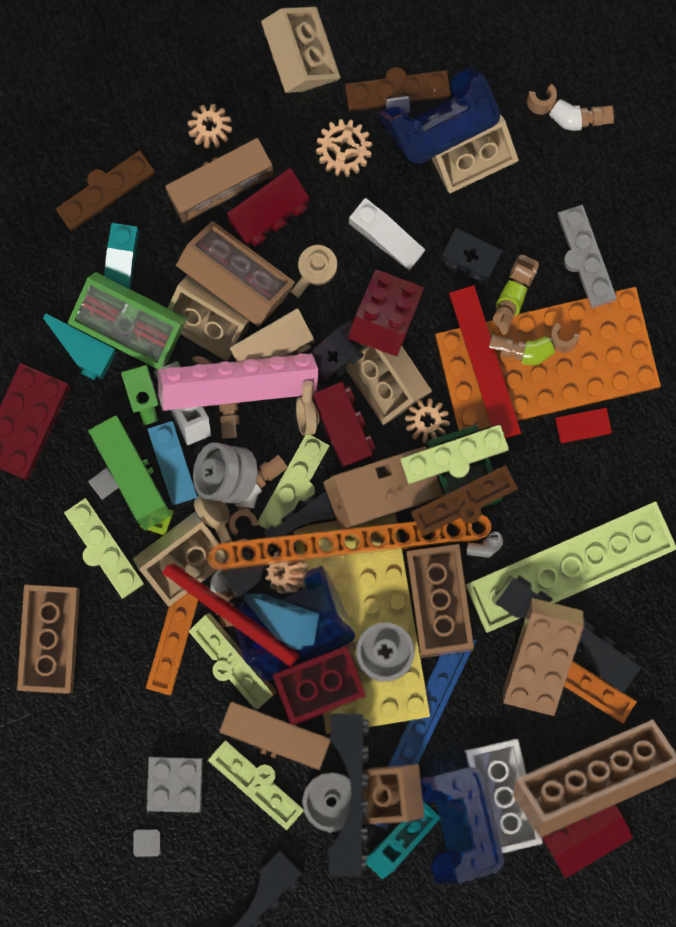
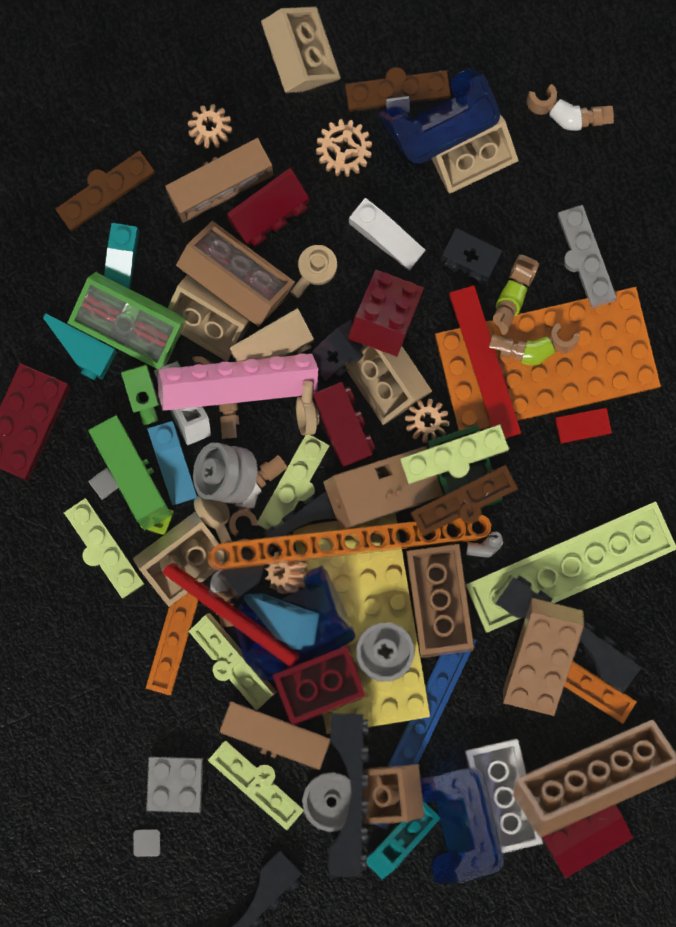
medium nougat brick [17,585,80,693] -> none

